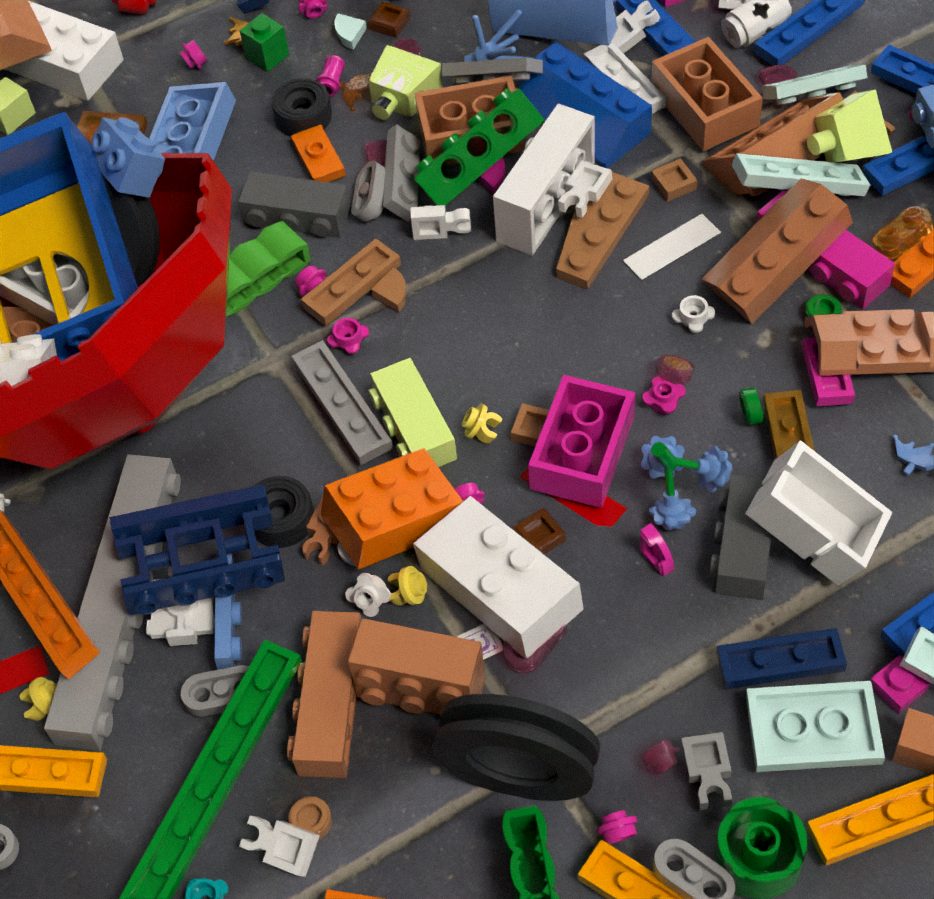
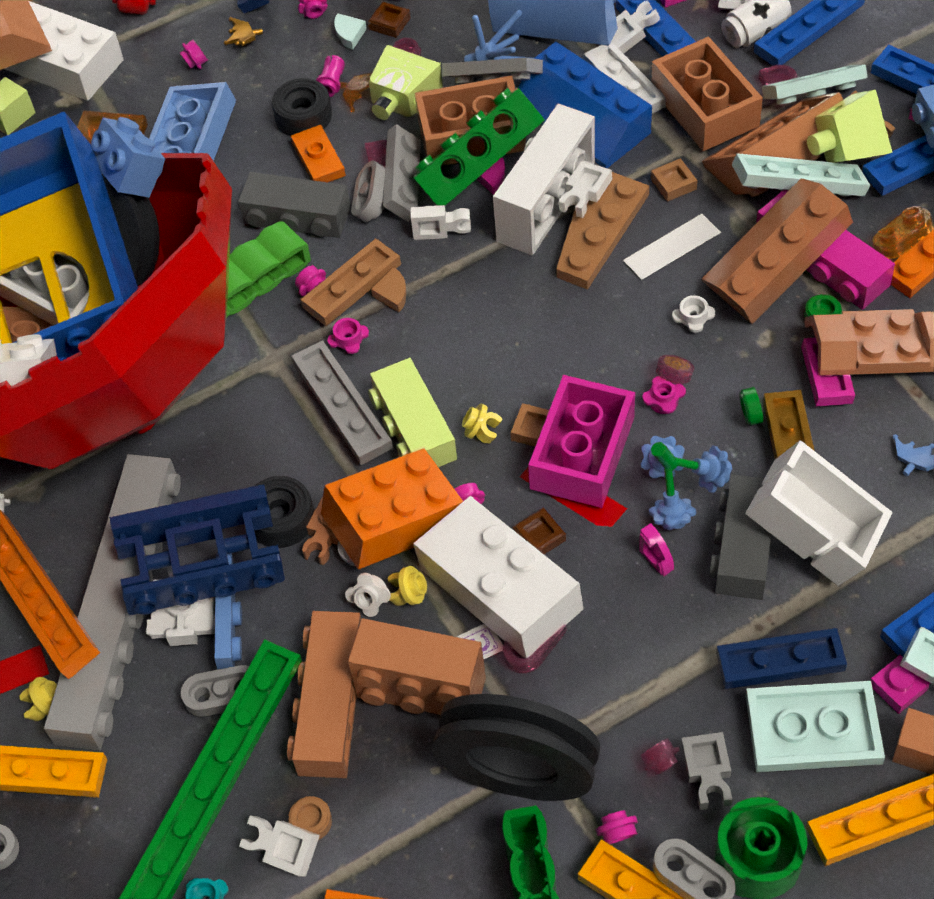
green brick [239,13,290,72] -> none

